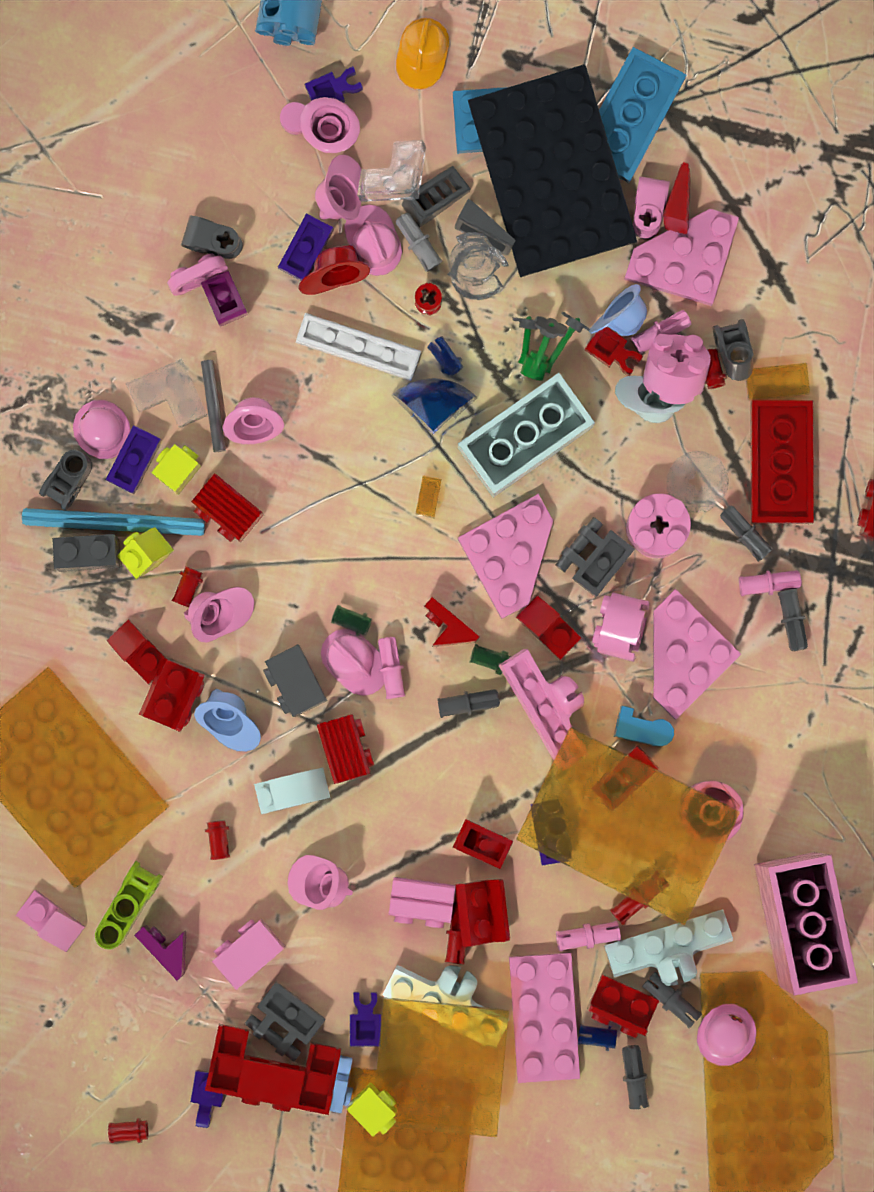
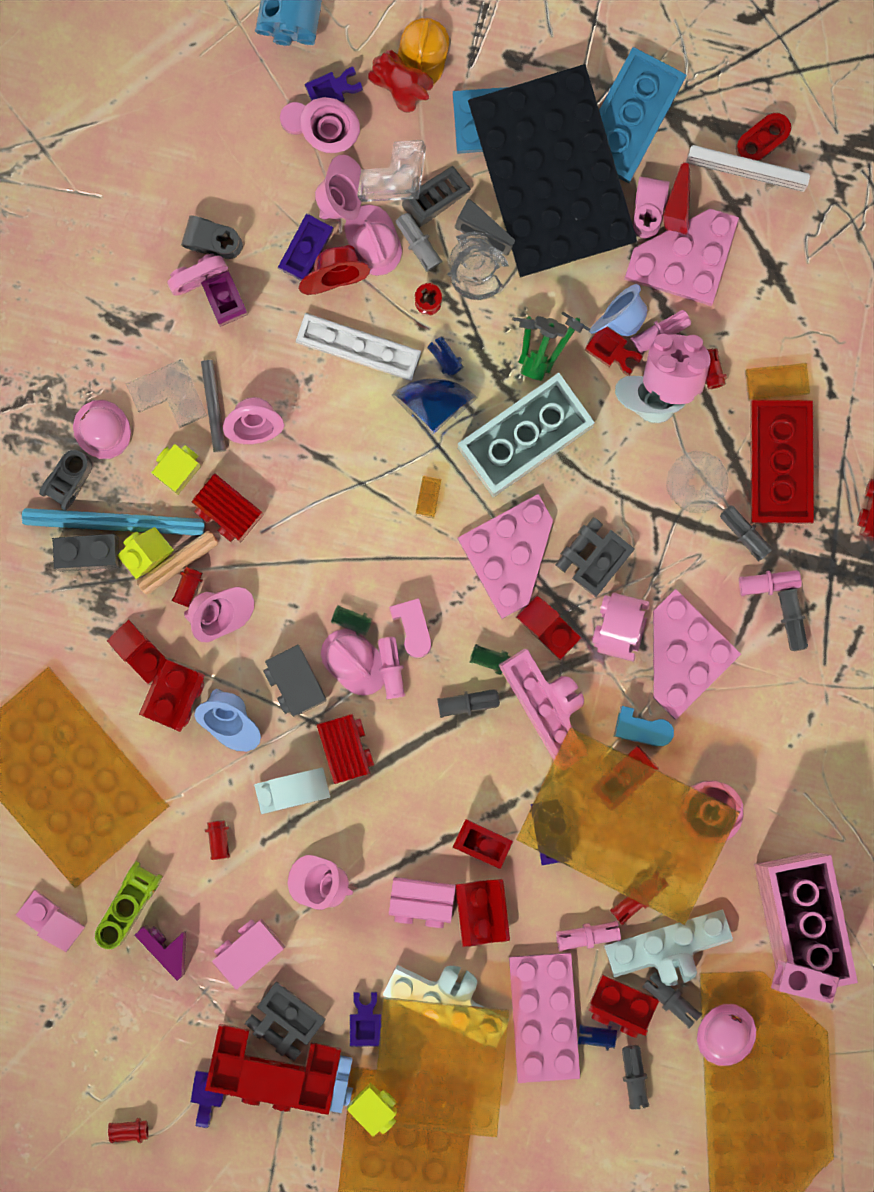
dark purple plate [105,425,162,494] -> none
red slope [424,597,480,647] -> none
red axle [444,902,466,965] -> none
bright pink brick [626,494,691,559] -> none
dark grey piece [713,319,753,381] -> none
none -> light nougat axle [137,531,218,595]
none -> red animal [368,50,434,113]
none -> bright pink leg [389,598,431,658]
none -> white tile [686,145,810,192]
none -> red plate [736,113,791,161]
none -> bright pink leg [771,959,839,1003]

